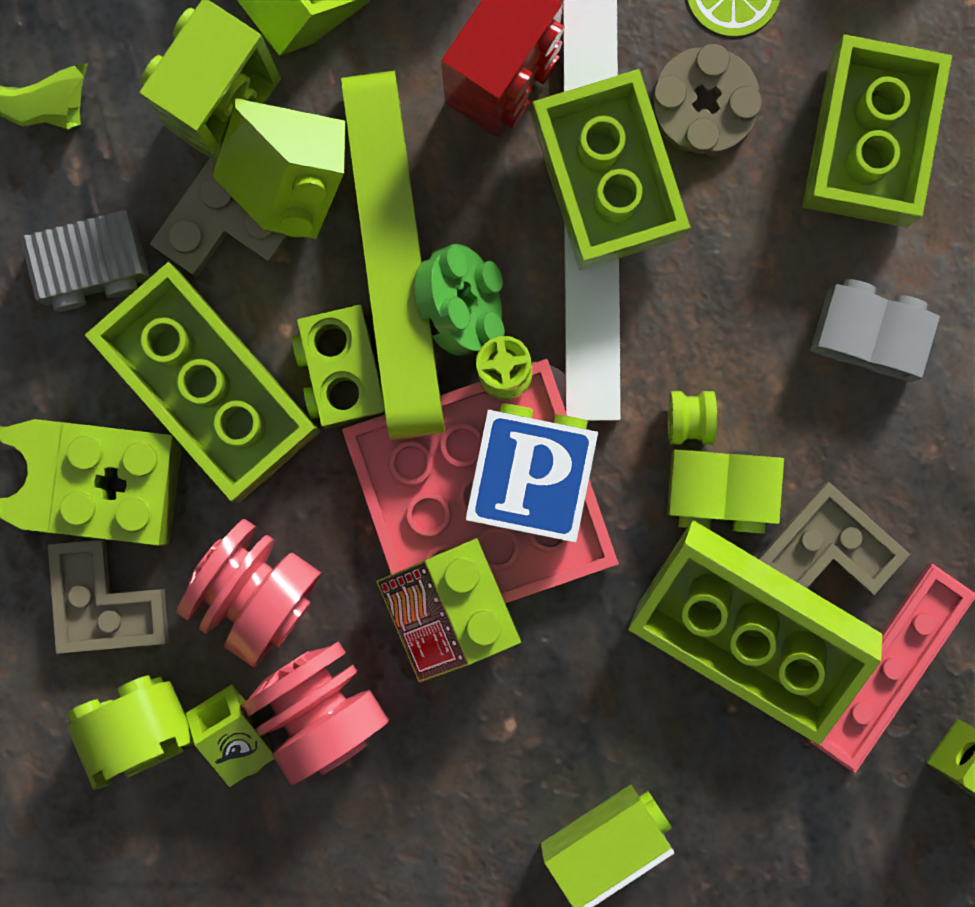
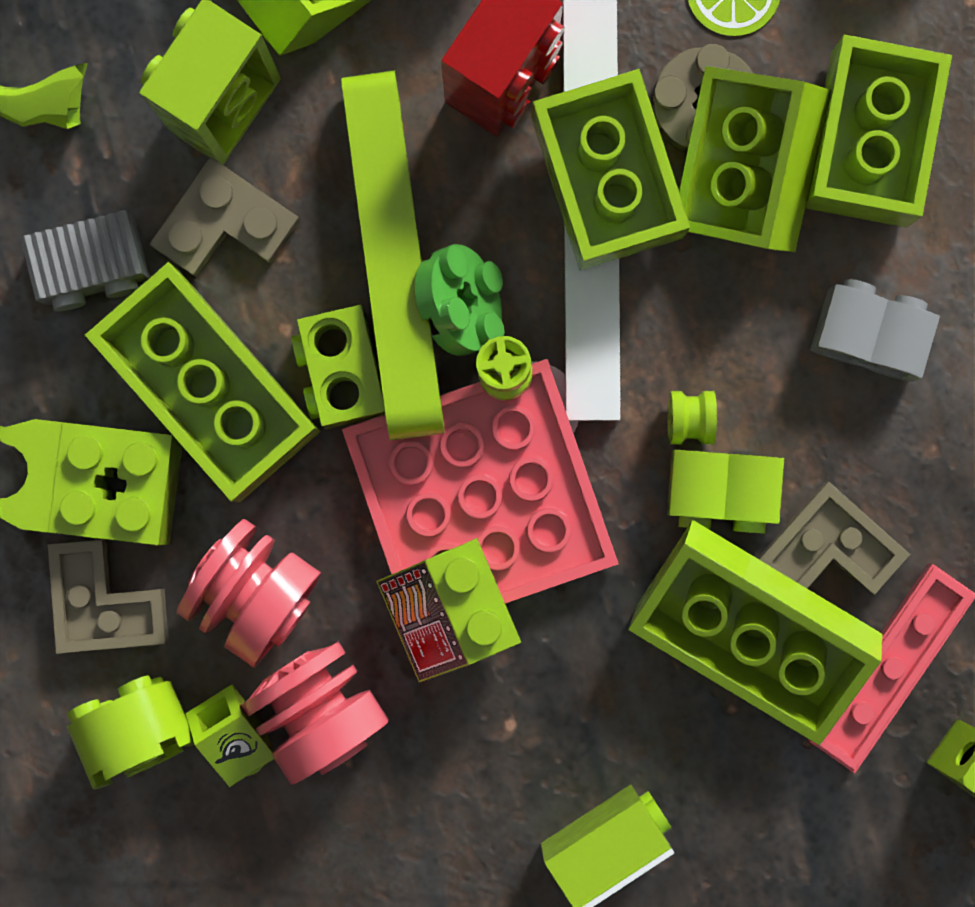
lime slope [212,98,345,239] -> none
piece [466,403,598,542] -> none
none -> lime slope [679,66,831,252]

